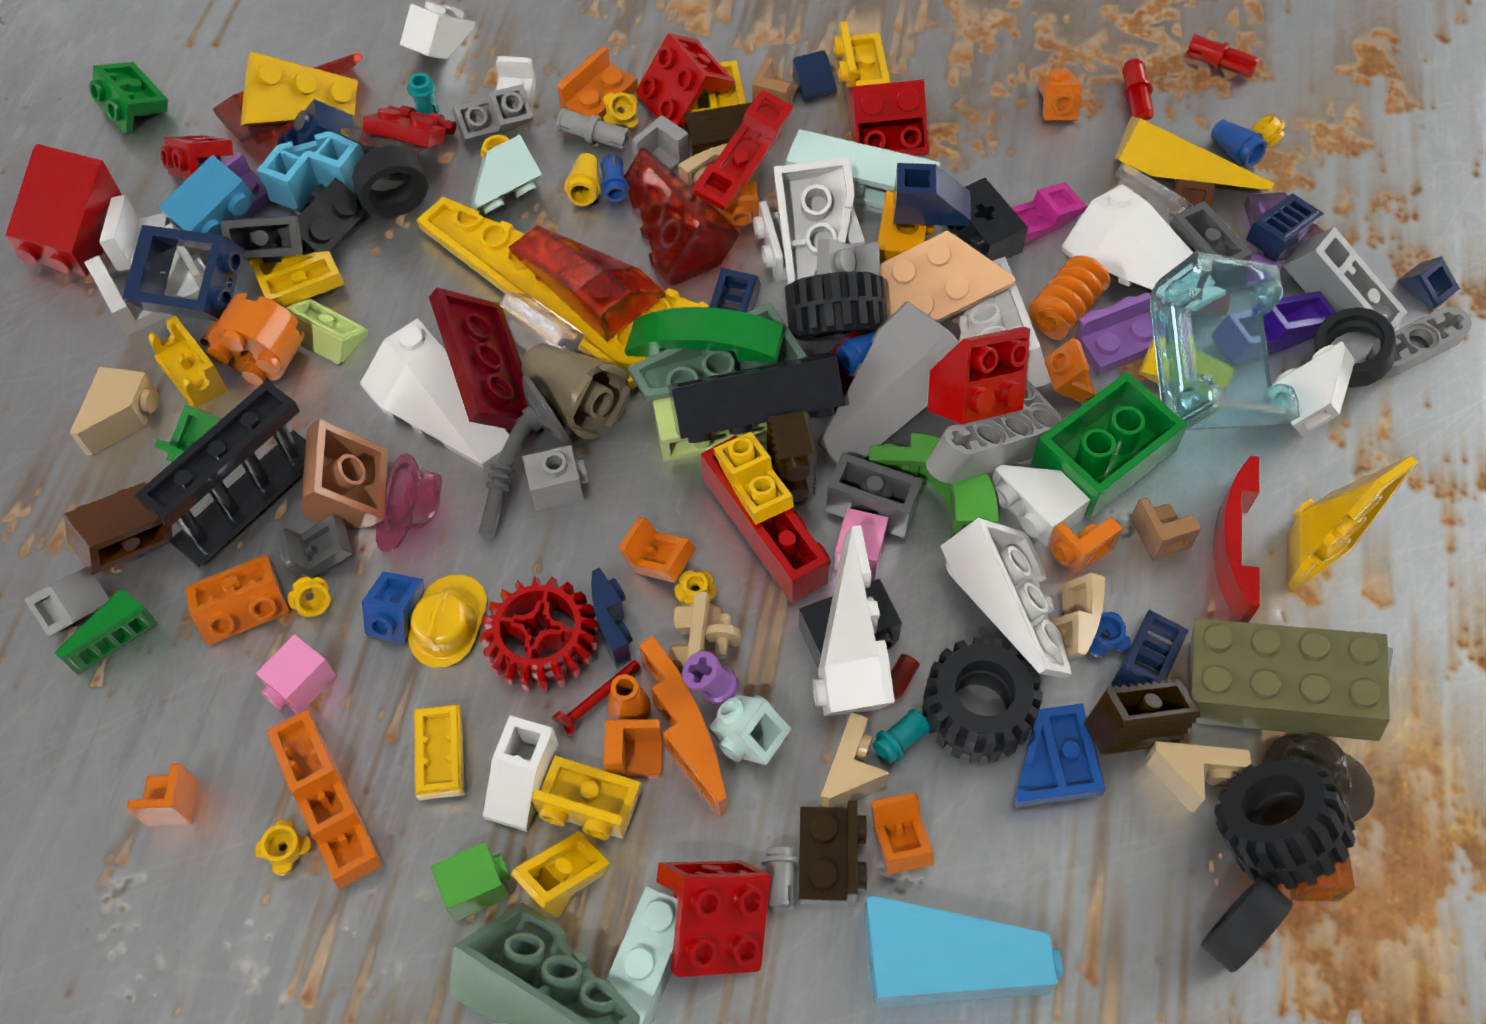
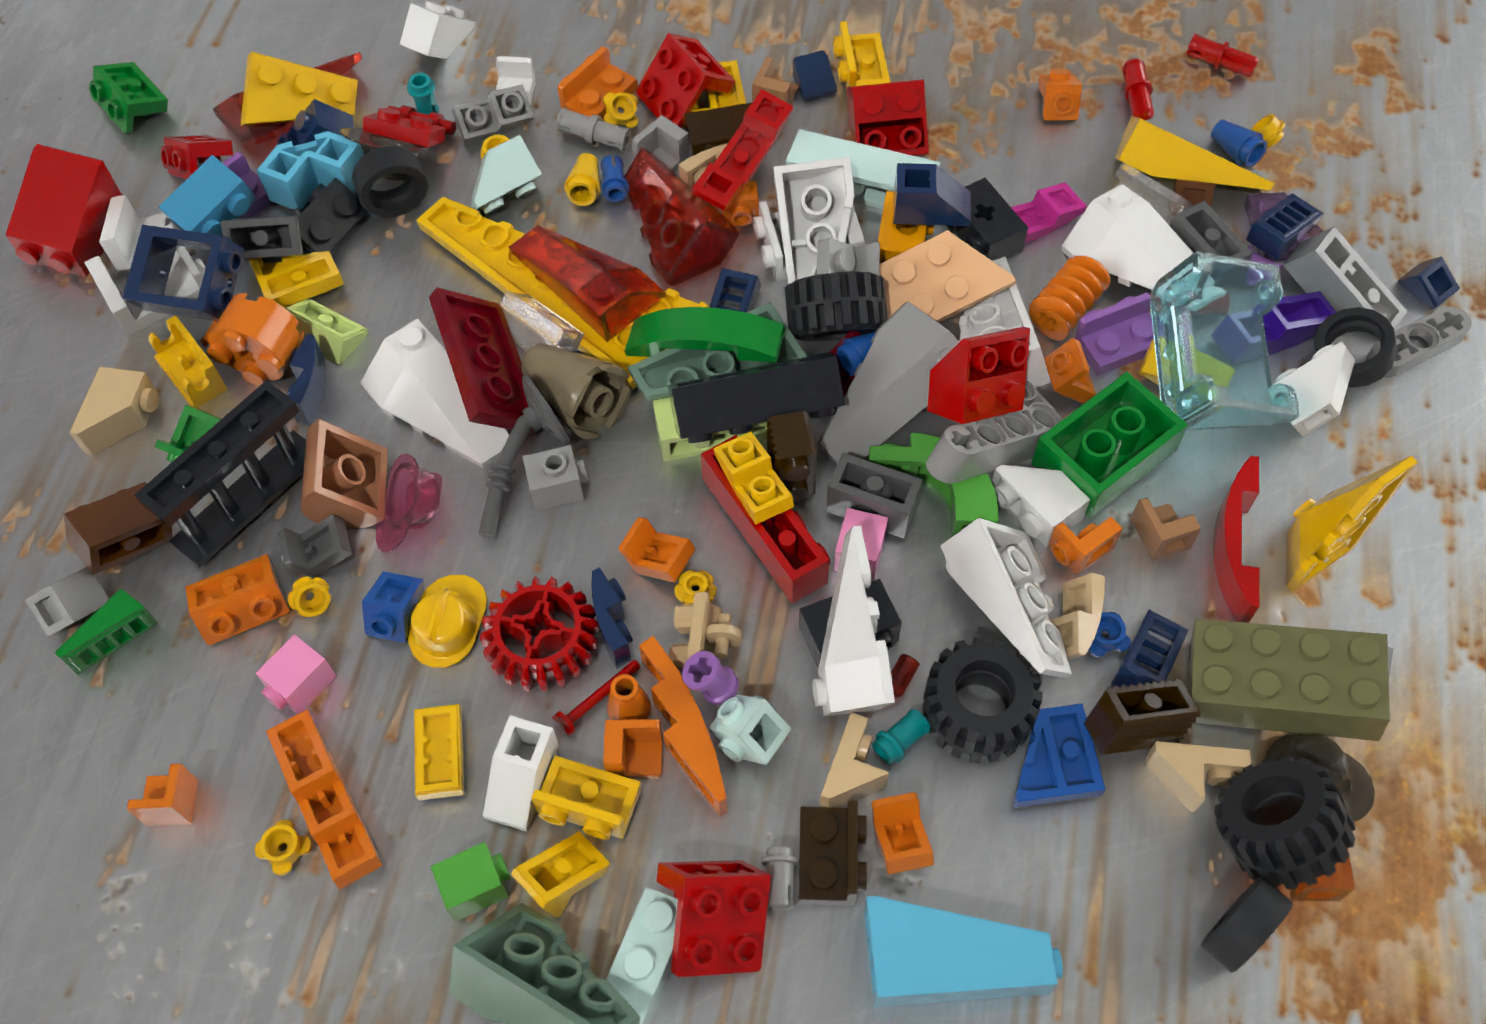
none -> dark blue slope [287,334,326,426]

